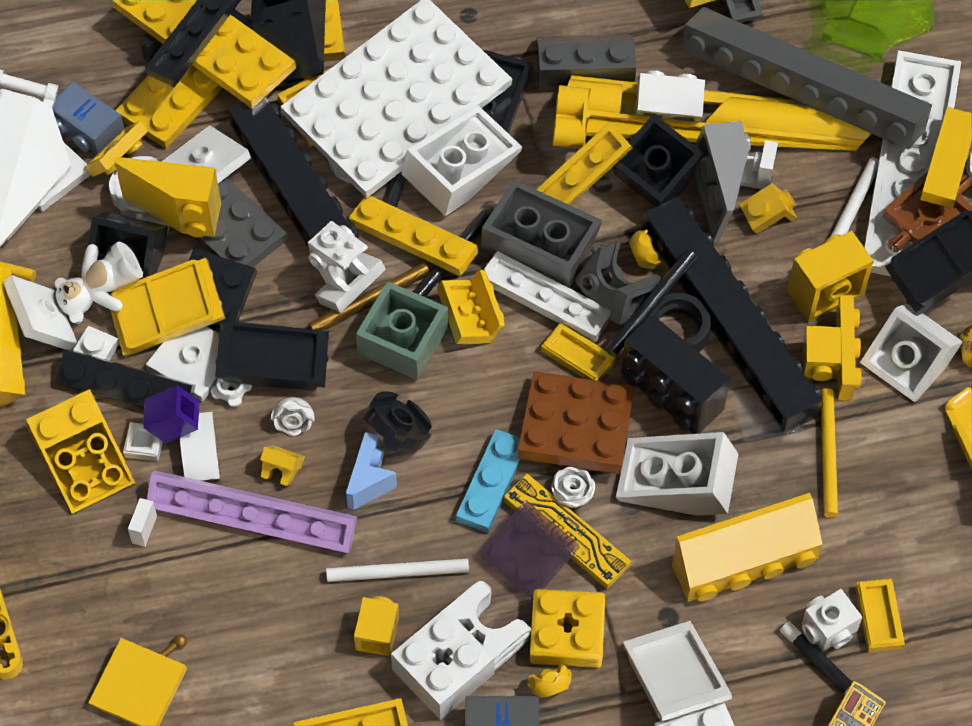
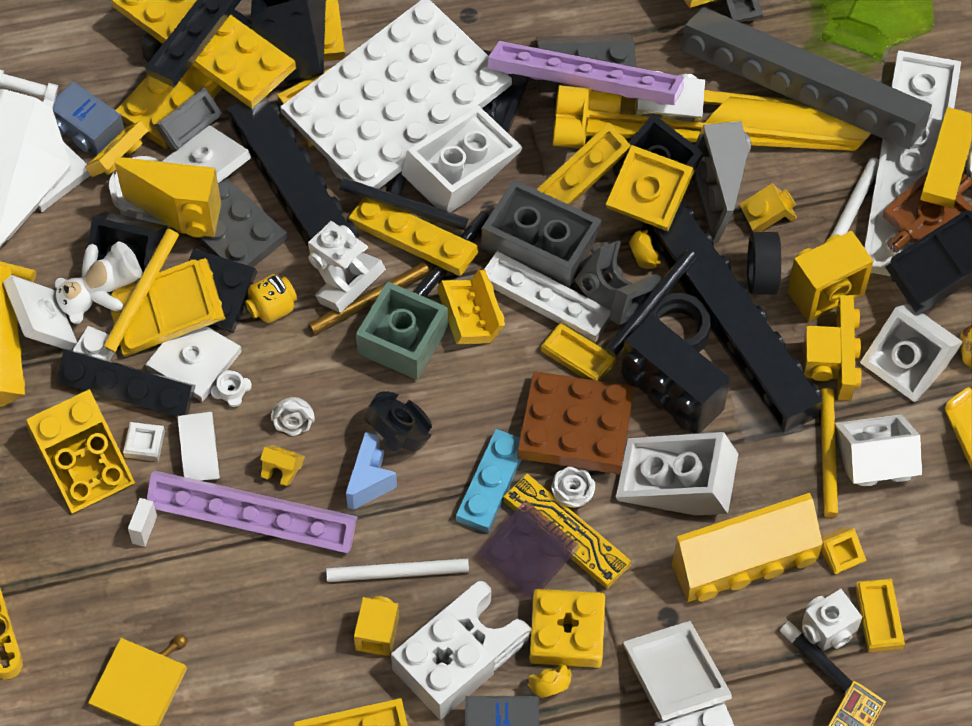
dark purple brick [143,385,199,443] -> none
black piece [215,320,329,391] -> none
white bracket [740,140,778,189] -> none
none -> yellow bar [103,229,179,352]
none -> tile [154,87,223,151]
none -> yellow head [245,274,297,323]
none -> black bar [339,177,469,231]
none -> lavender plate [488,41,684,105]
none -> yellow plate [606,145,694,231]
none -> black tyre [747,232,782,295]
none -> yellow slope [821,527,866,574]
none -> white slope [835,414,922,486]

